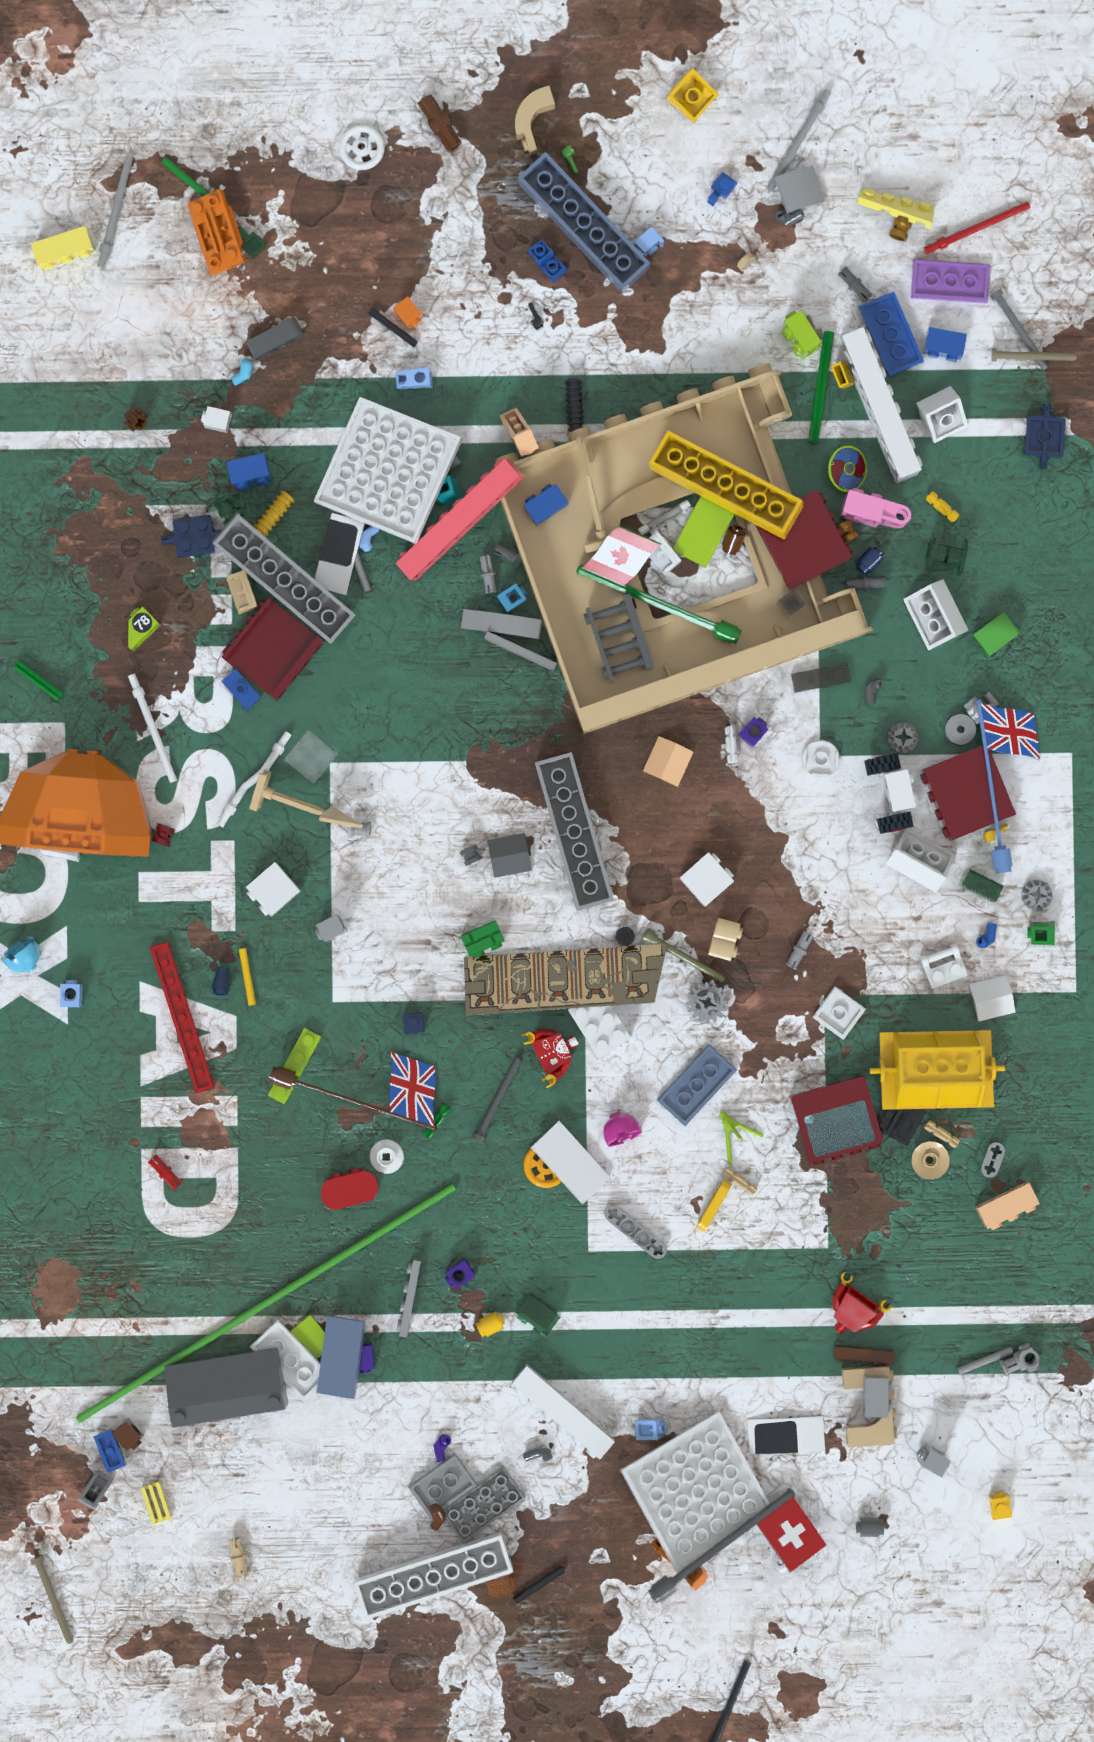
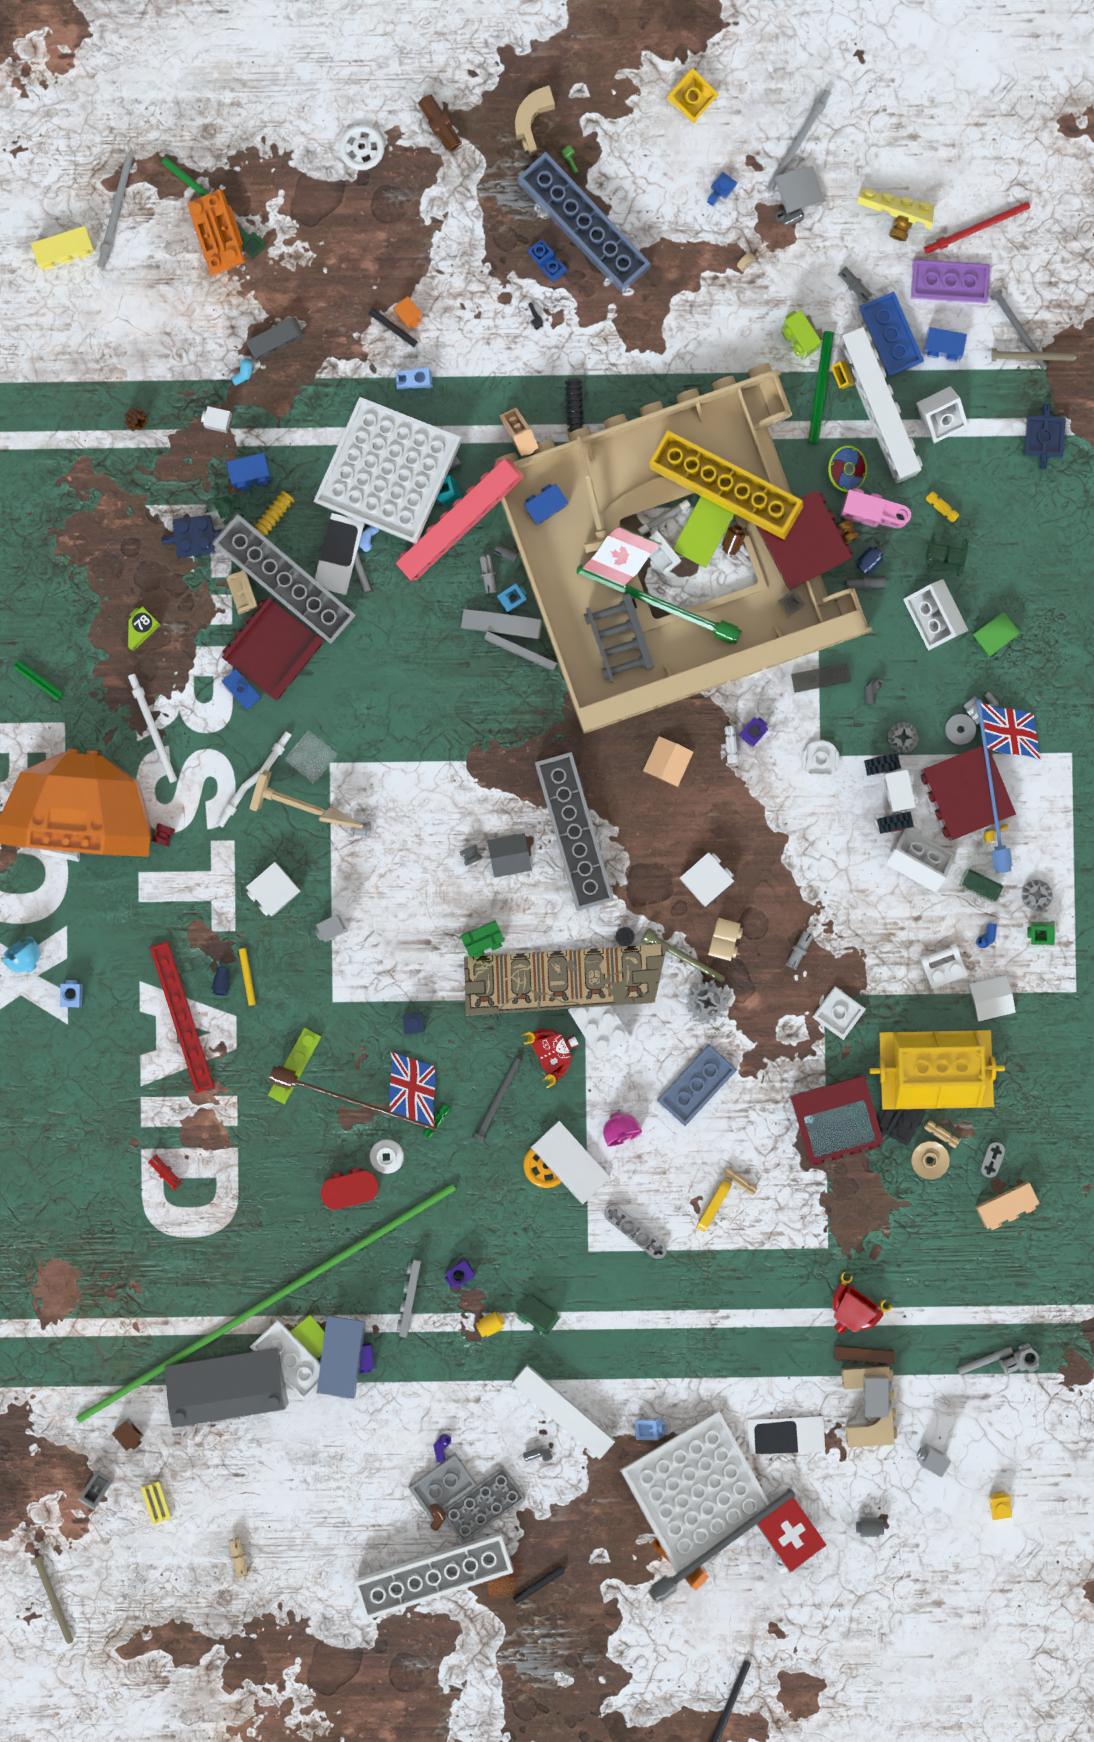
blue plate [94,1429,126,1473] -> none
light blue brick [634,227,664,257] -> none
lime plant [719,1111,764,1165] -> none

